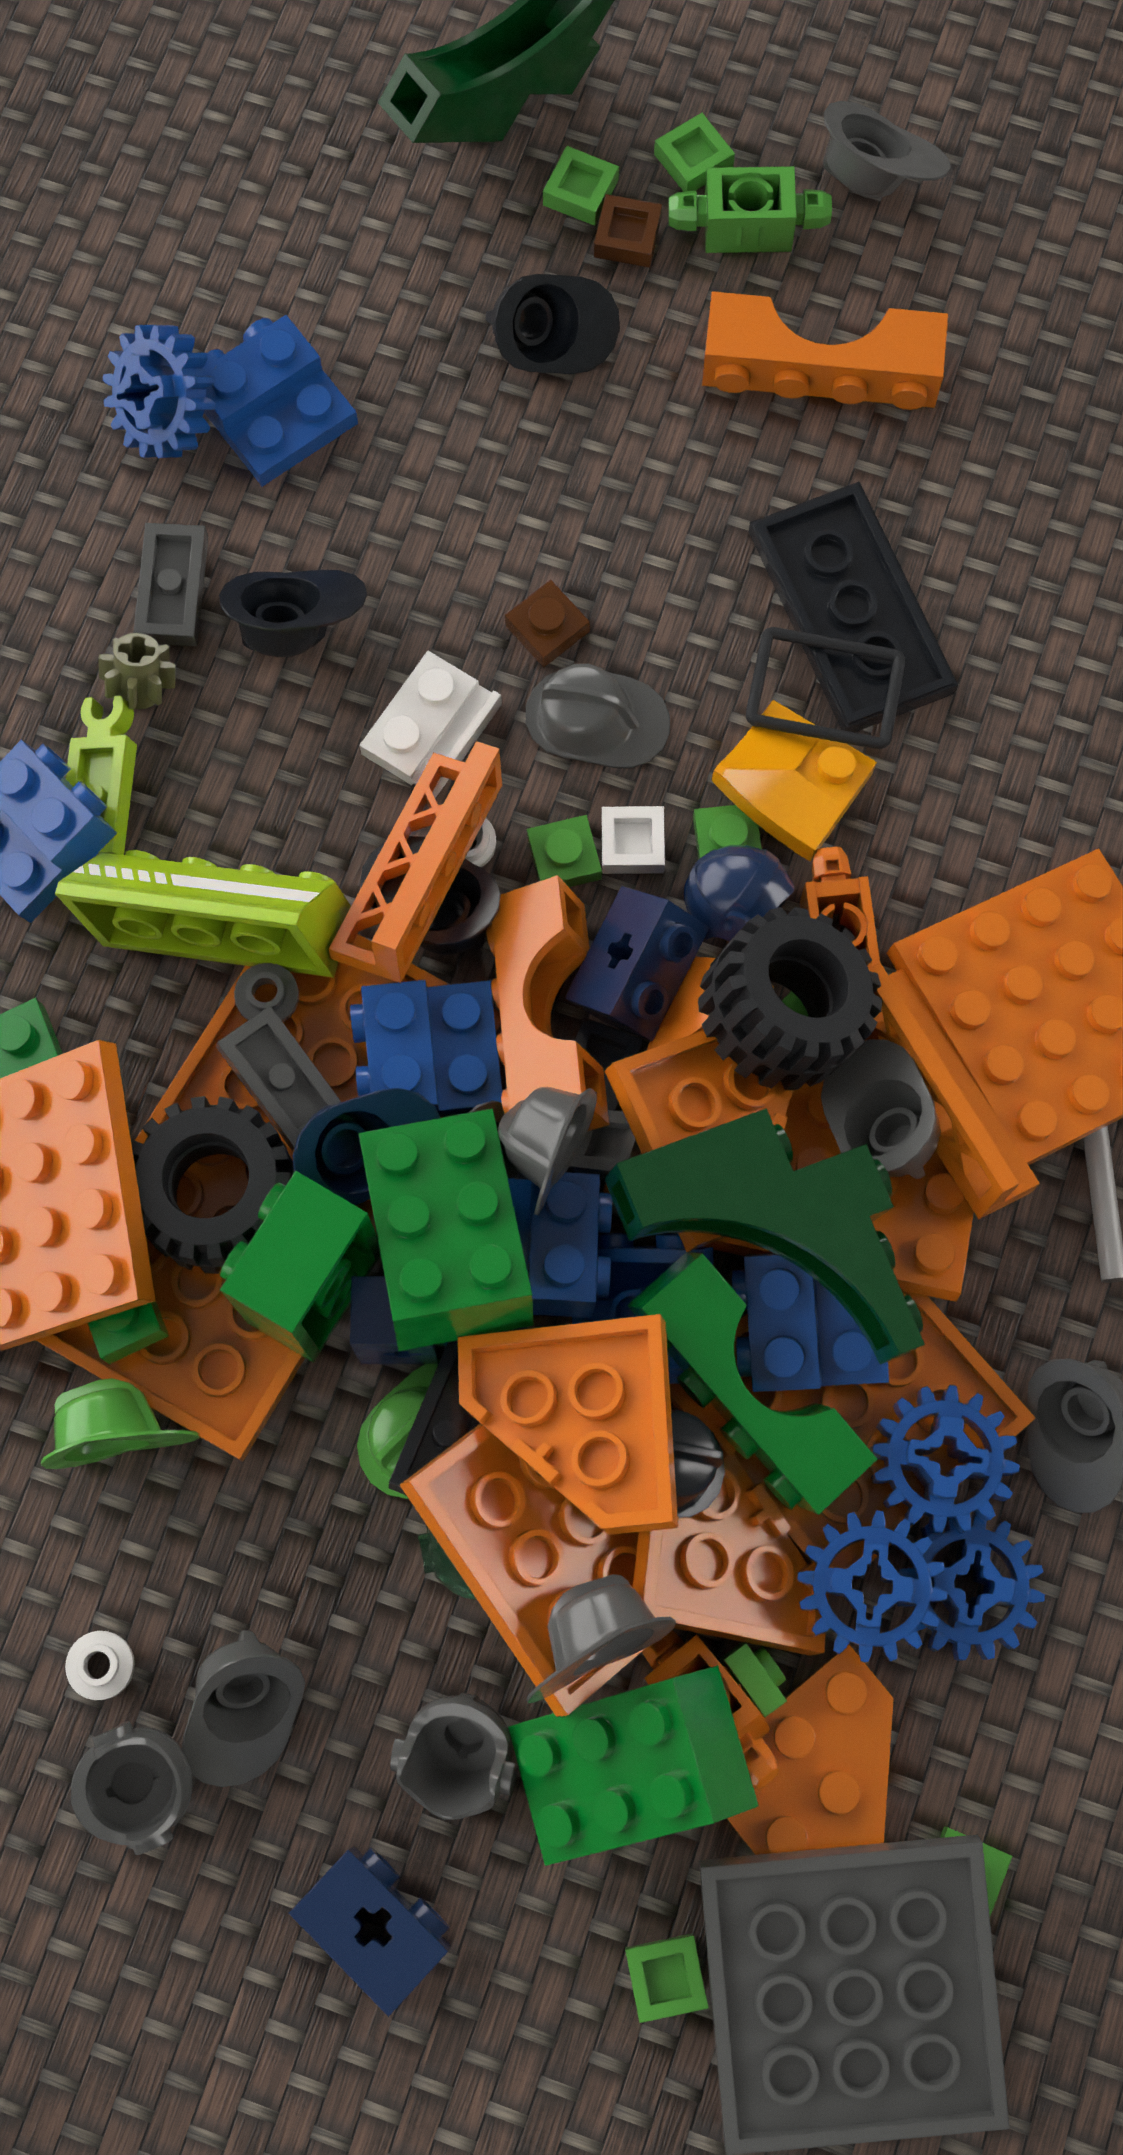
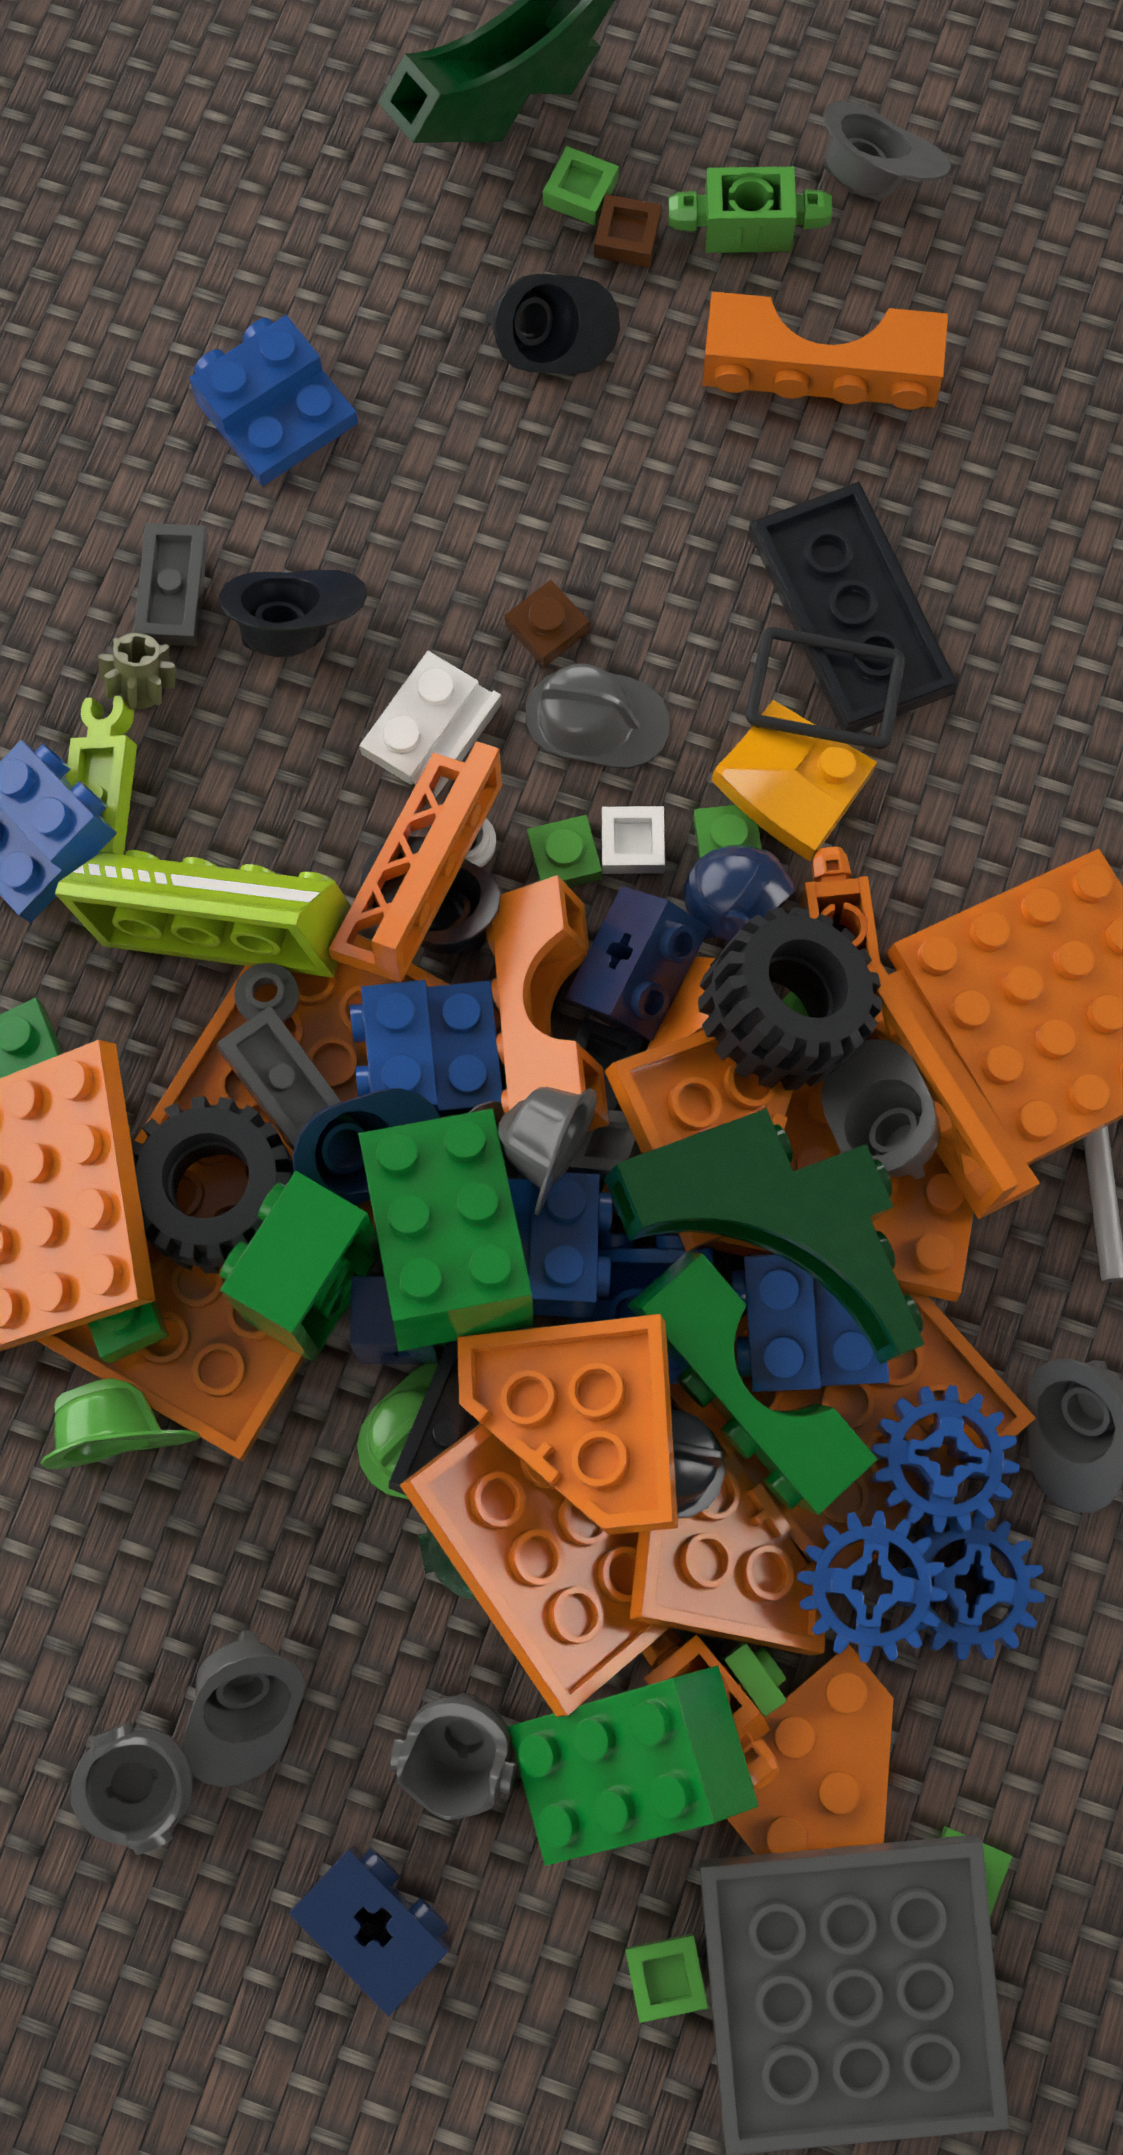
white plate [65,1631,135,1700] -> none
blue gear [103,325,216,459] -> none
dark grey piece [526,1574,676,1703] -> none
bright green plate [654,113,735,192] -> none

